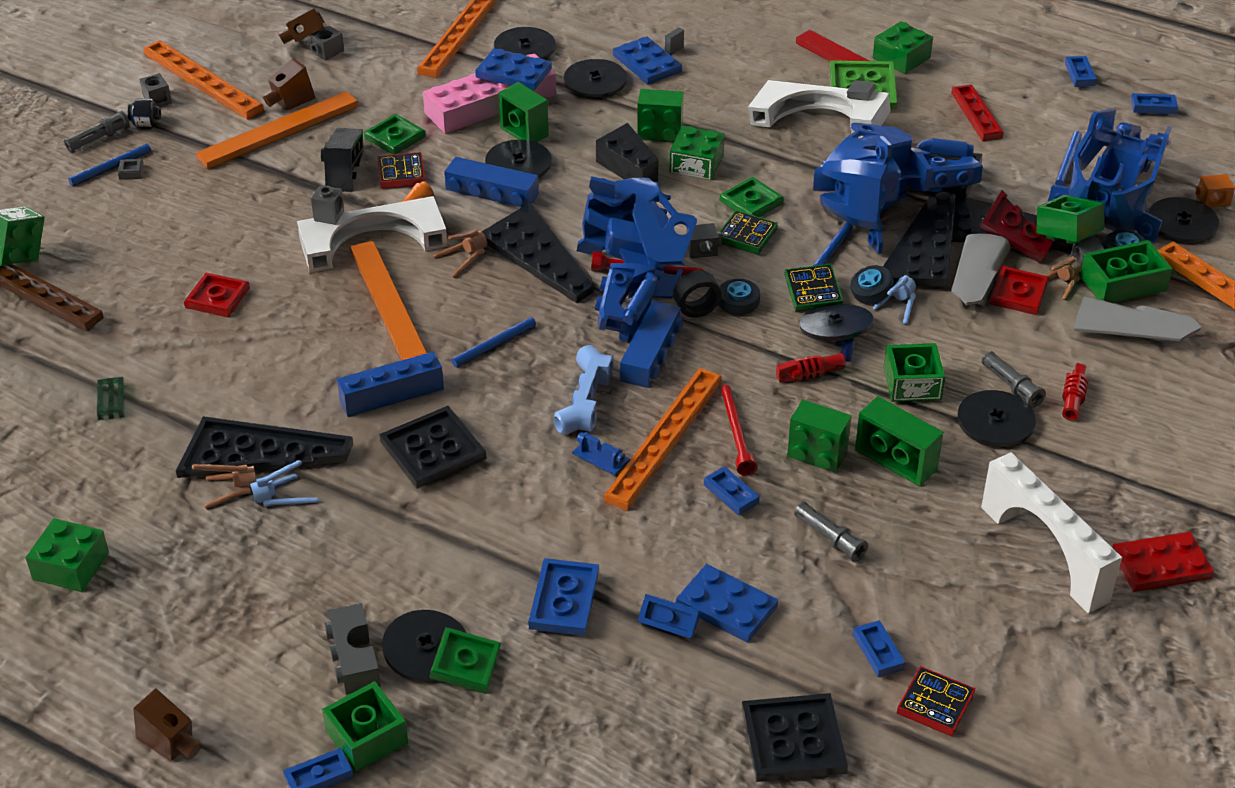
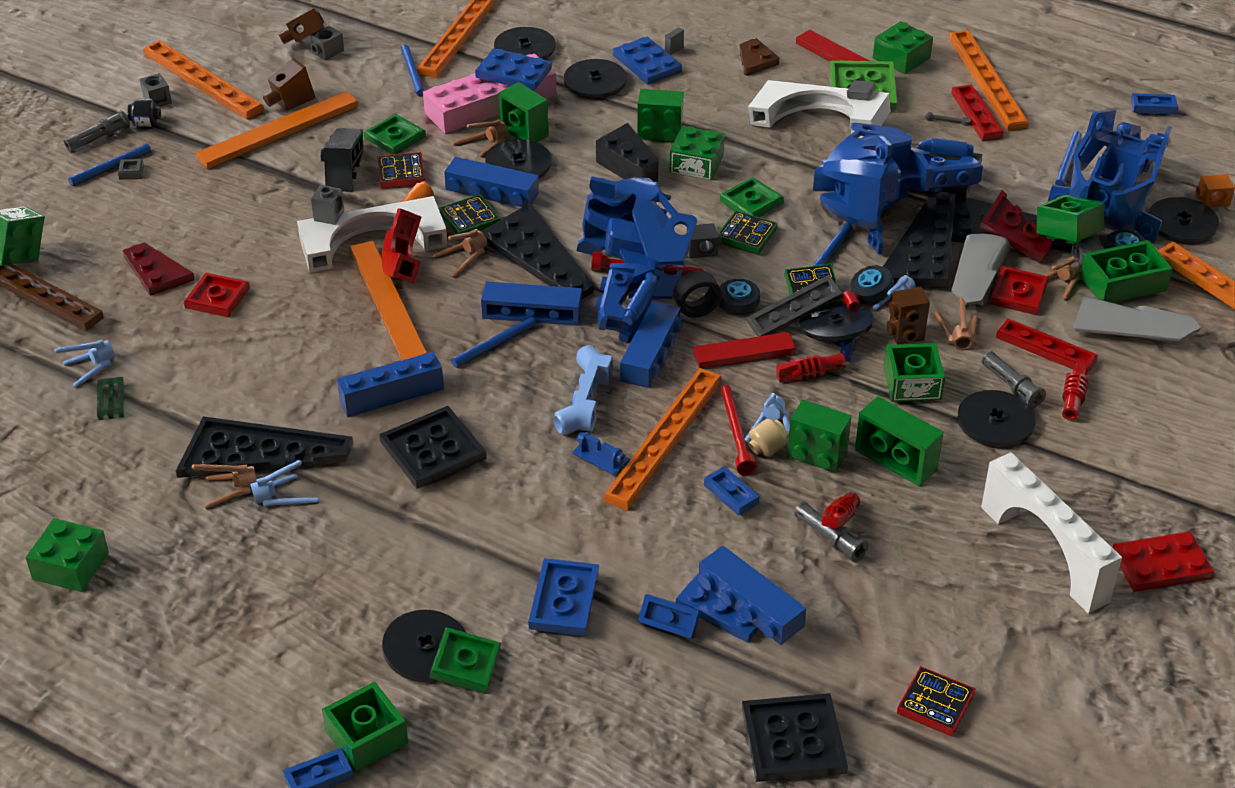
reddish brown torso [133,688,201,760] -> none
dark grey arch [324,603,381,694] -> none
blue plate [853,620,906,678] -> none
blue plate [1065,56,1097,88] -> none
none -> light blue plant [54,340,115,388]
none -> dark red wing [123,242,195,296]
none -> red arch [382,208,422,284]
none -> blue bar [401,44,424,96]
none -> tile [439,194,500,234]
none -> nougat plant [452,120,508,157]
none -> blue brick [481,281,582,326]
none -> red tile [693,332,796,369]
none -> blue brick [698,545,806,645]
none -> reddish brown wing [739,38,780,76]
none -> light blue plant [745,393,790,442]
none -> flat silver plate [747,275,842,336]
none -> tan head [748,418,788,458]
none -> red hinge [821,492,860,530]
none -> red arm [841,291,860,312]
none -> reddish brown brick [887,287,930,345]
none -> dark grey hinge [925,112,971,126]
none -> nougat plant [934,298,978,350]
none -> orange tile [949,30,1029,131]
none -> red tile [996,318,1098,375]

